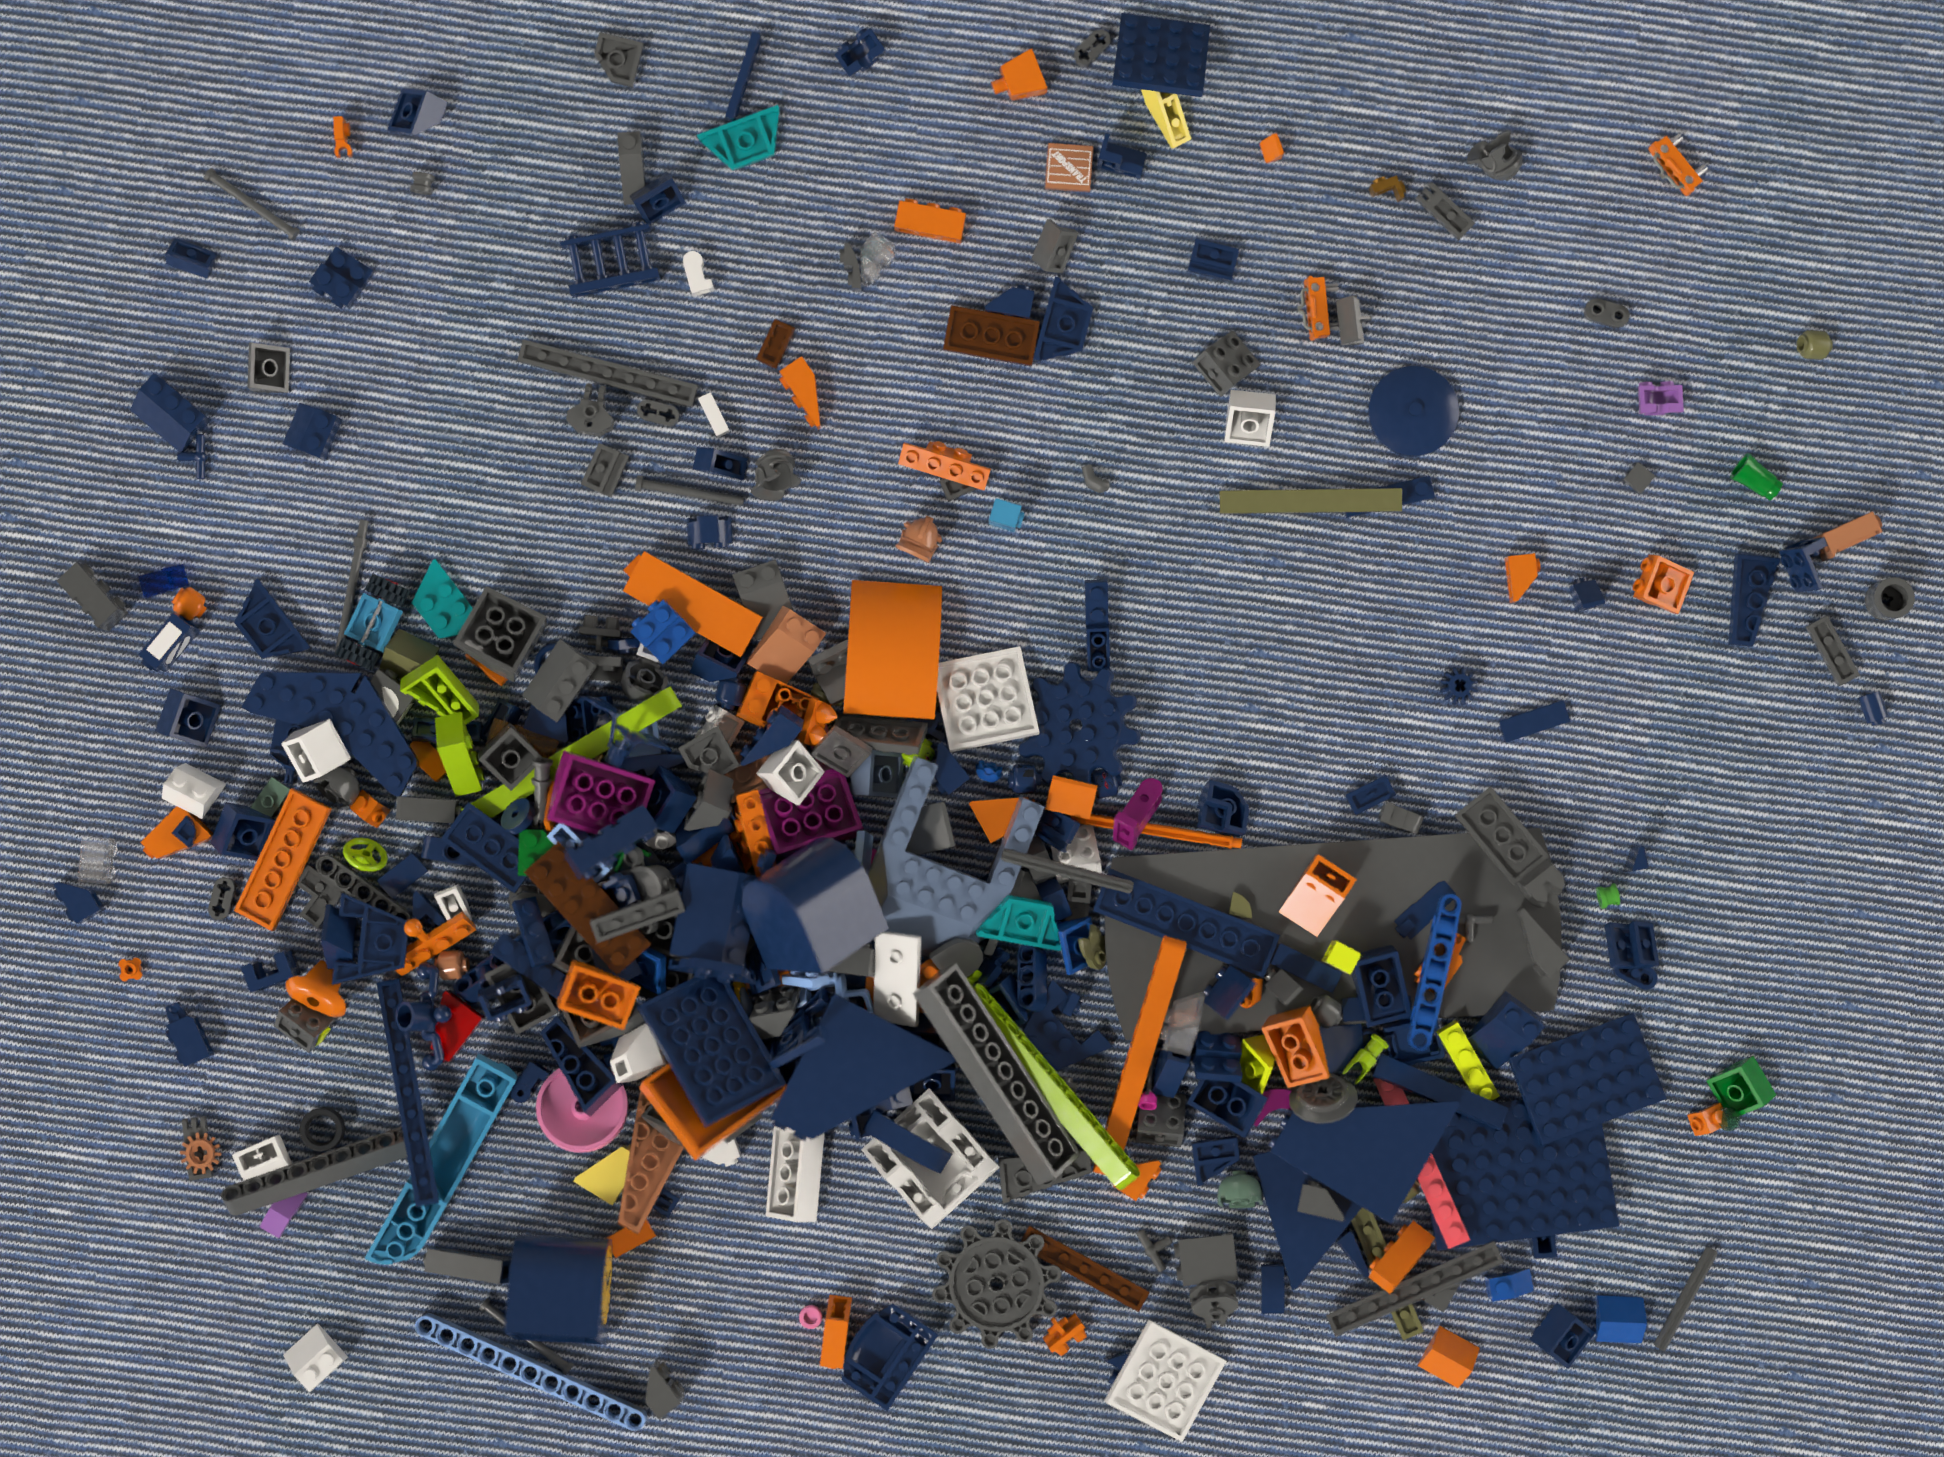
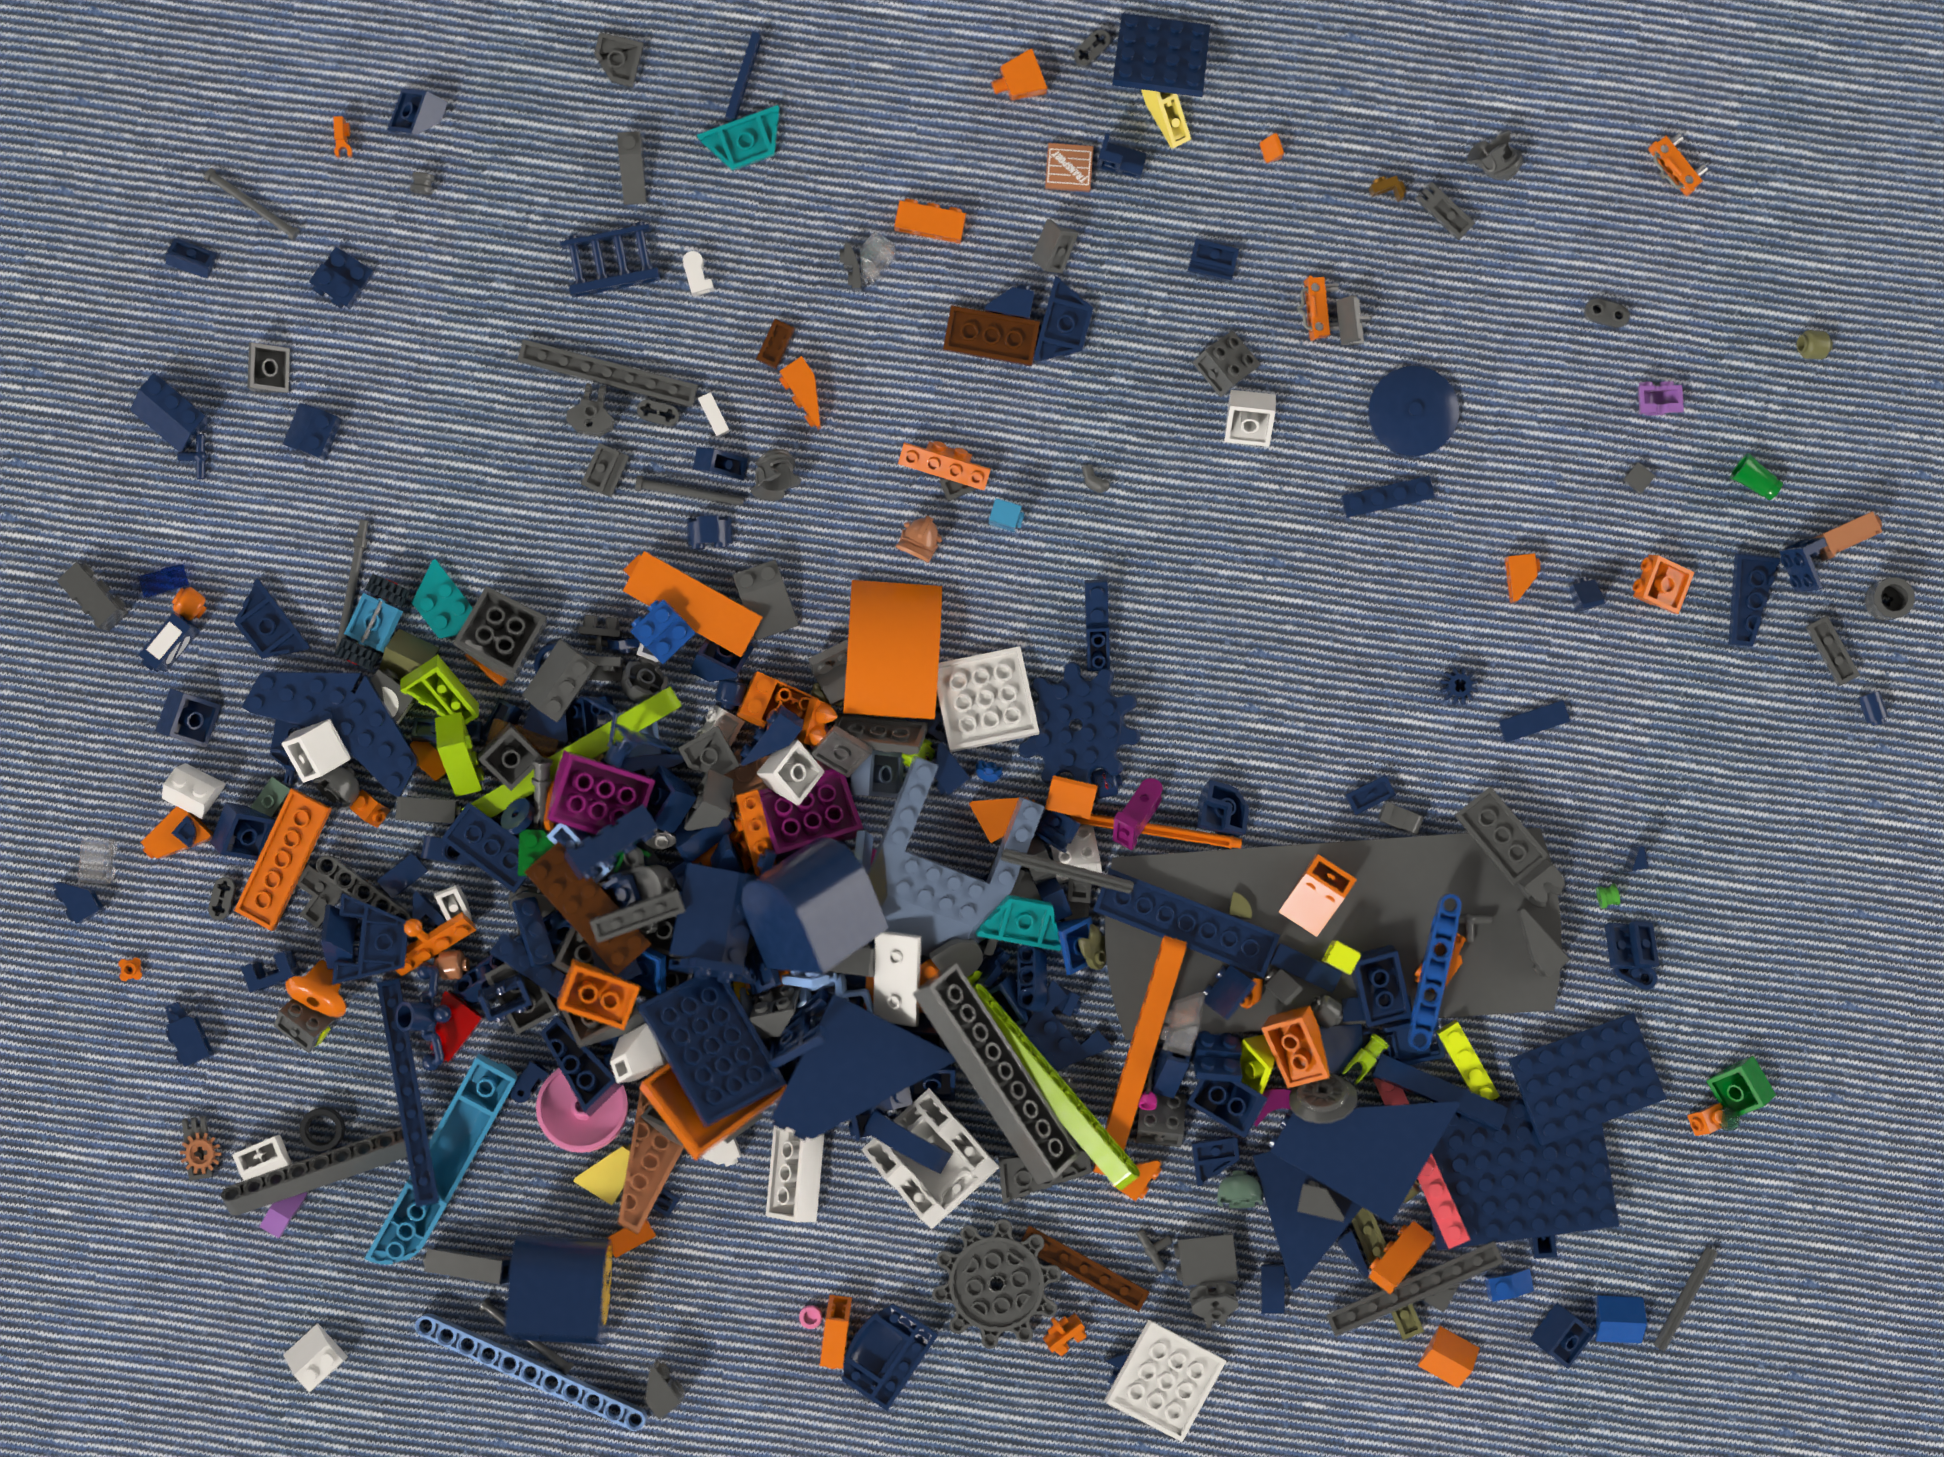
lime piece [343,837,388,872] -> none
dark blue slope [630,173,686,225] -> none
nougat slope [746,606,826,684] -> none
dark blue cylinder [834,28,886,77] -> none
dark grey slope [888,801,955,855] -> none
dark blue head [1008,764,1041,794] -> none
olive tile [1220,488,1402,514] -> none
dark blue piece [1394,881,1456,940] -> none
dark blue slope [1466,991,1545,1069] -> none

